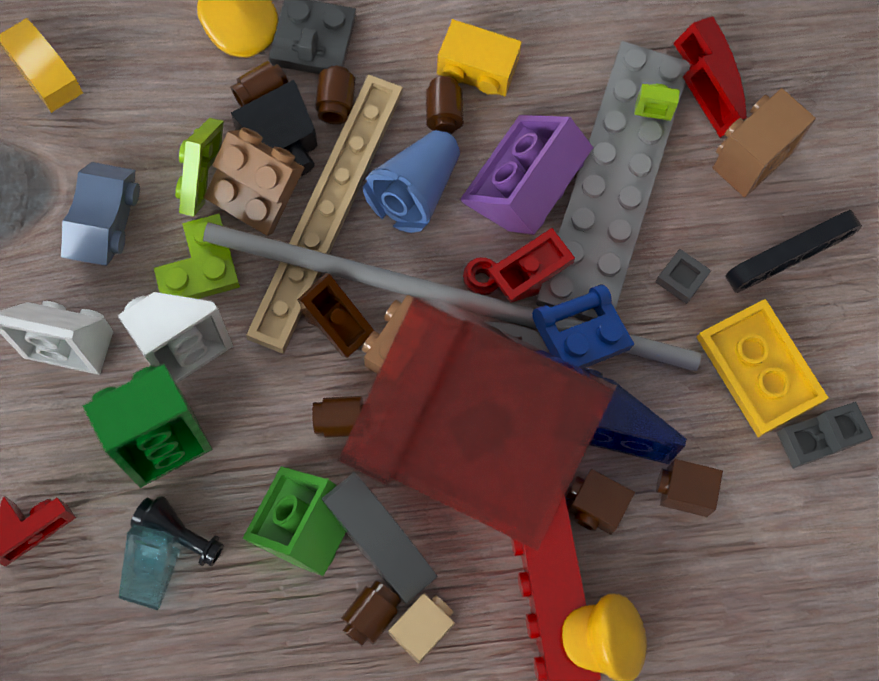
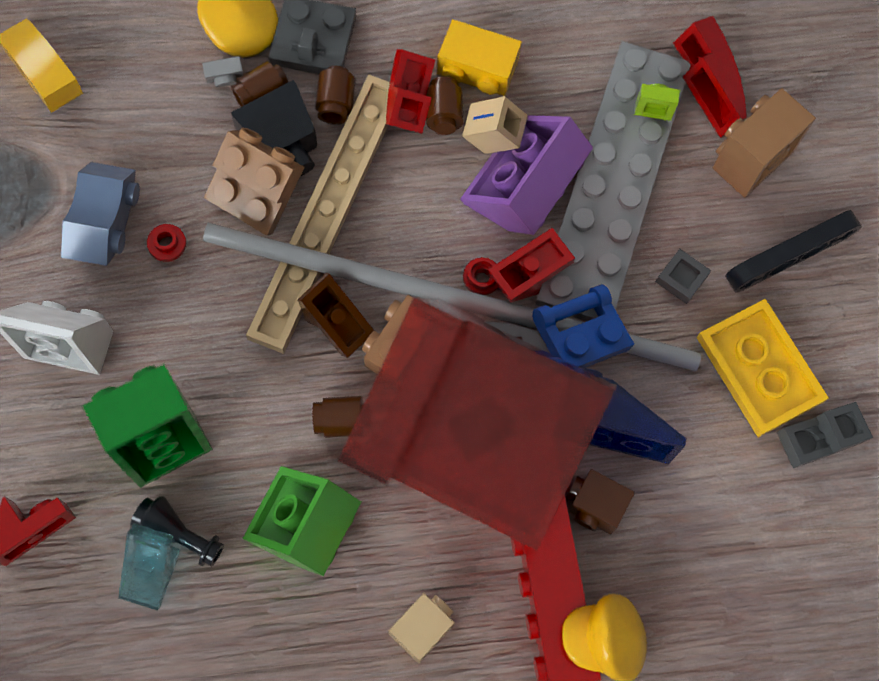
white slope [117,292,233,384] -> none
lime plate [153,213,240,299] -> none
lime plate [175,118,224,217] -> none
dark grey slope [321,472,438,604] -> none
reddish brown brick [341,580,402,646] -> none
medium blue cone [363,131,460,233] -> none
reddish brown brick [656,459,723,517] -> none
none -> red plate [147,224,186,262]
none -> light grey plate [202,56,244,87]
none -> red slope [386,49,435,134]
none -> tan brick [462,96,528,154]

